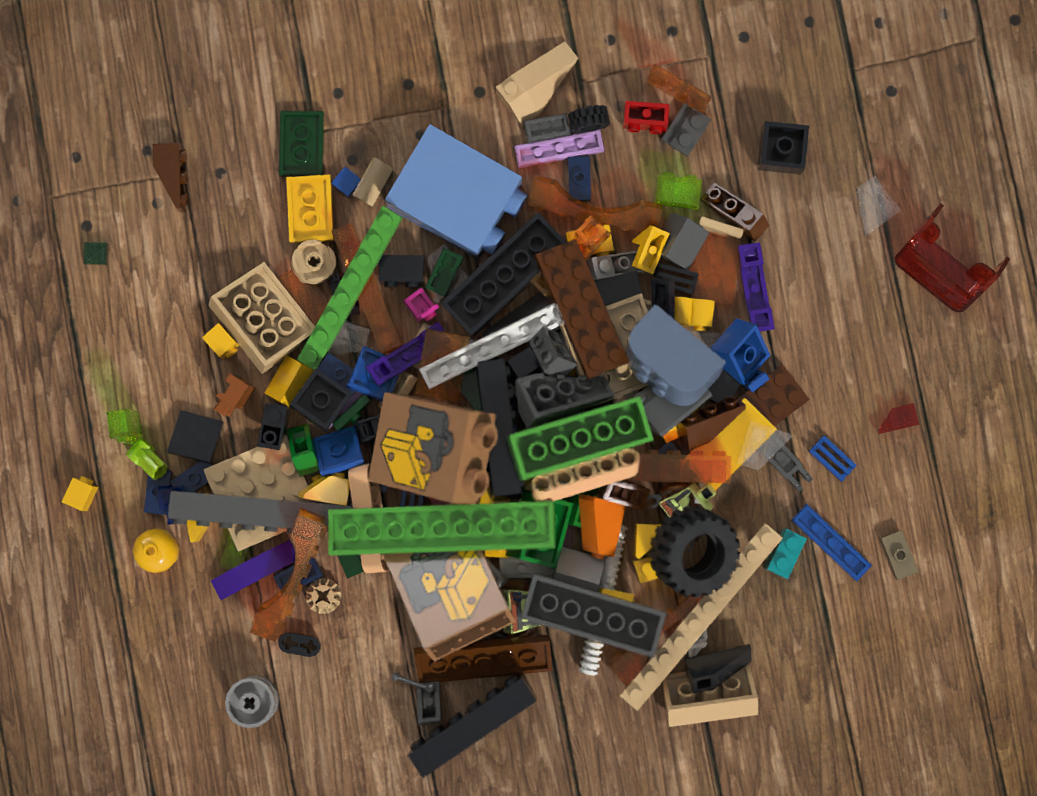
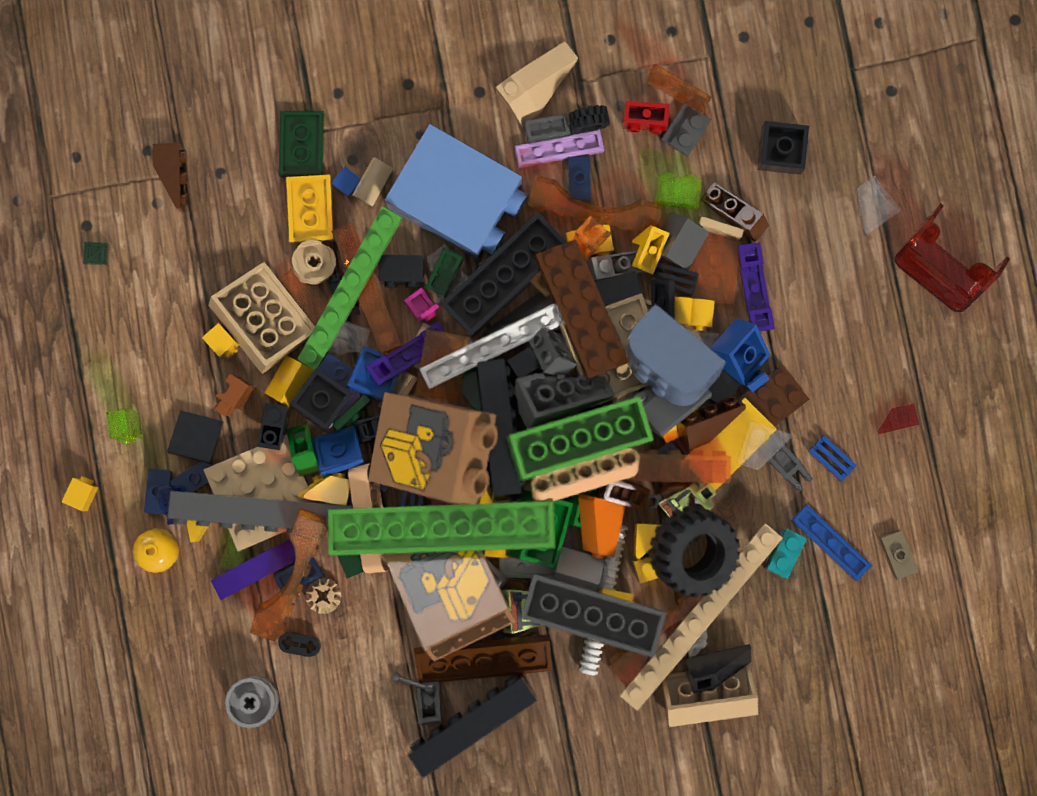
lime piece [125,437,168,480] -> none

